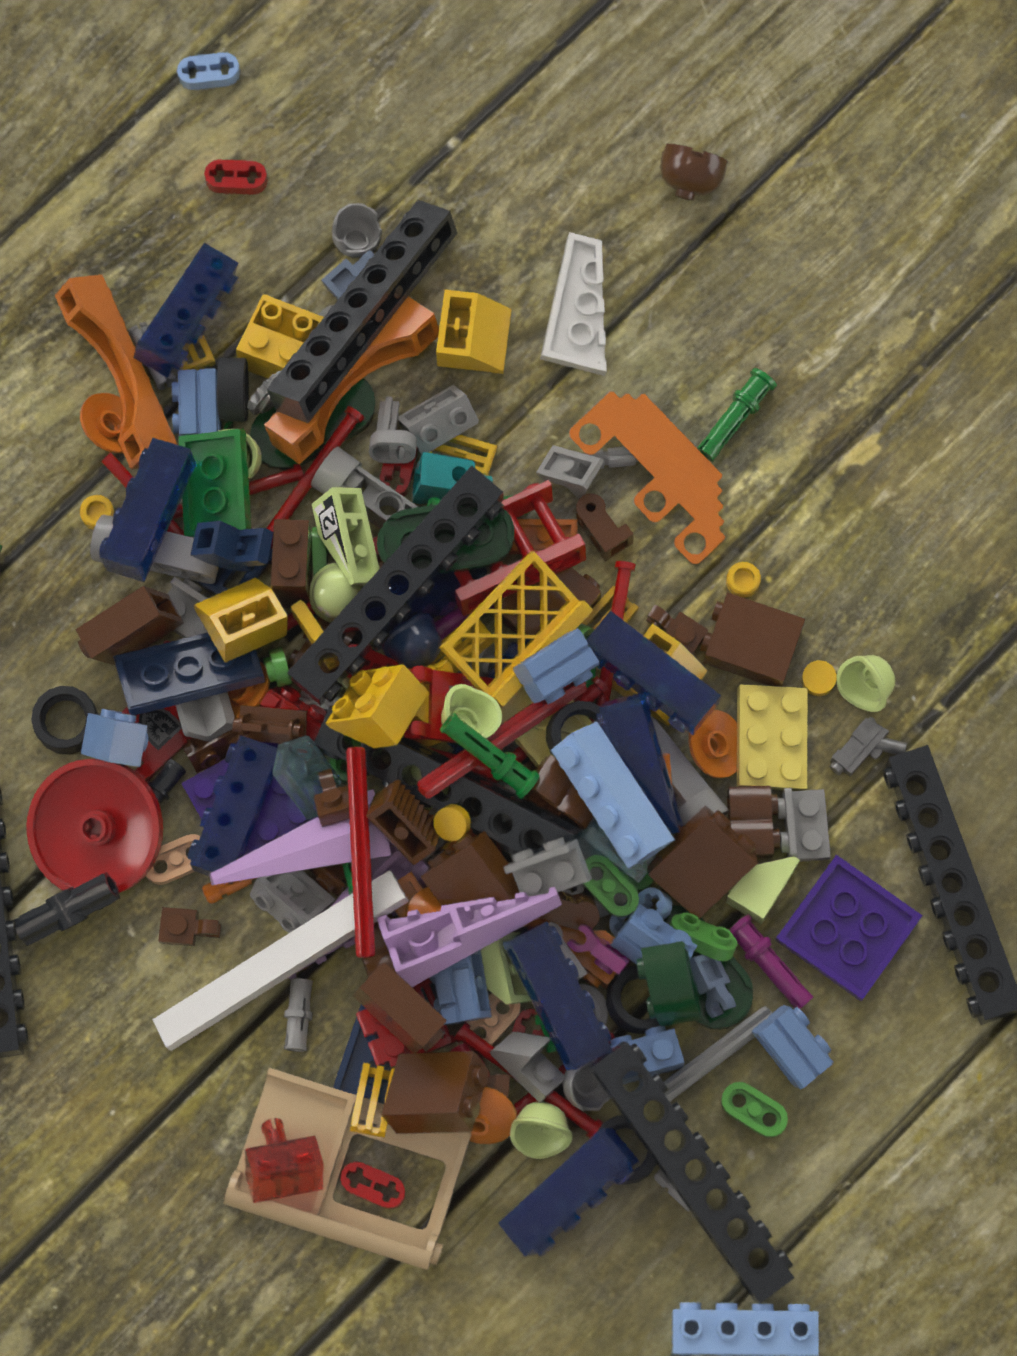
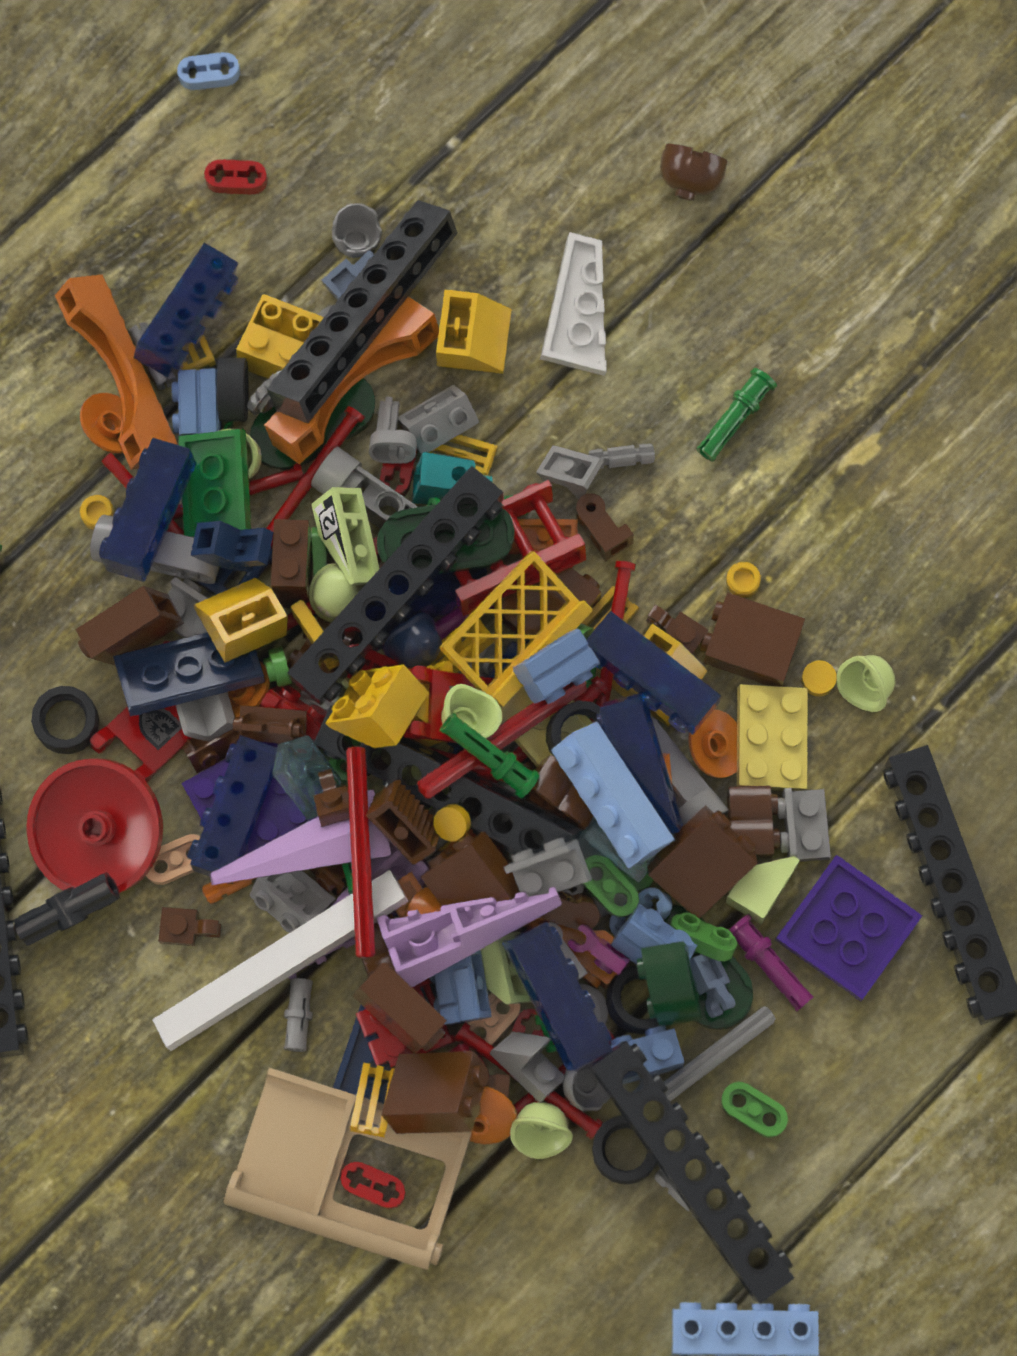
medium blue brick [81,709,148,767] -> none
black pin [147,759,187,804] -> none
clear red brick [245,1118,324,1203] -> none
clear blue brick [498,1128,639,1257] -> none
orange piece [569,391,725,564] -> none
medium blue brick [751,1005,833,1089] -> none
flat silver piece [829,717,907,777] -> none

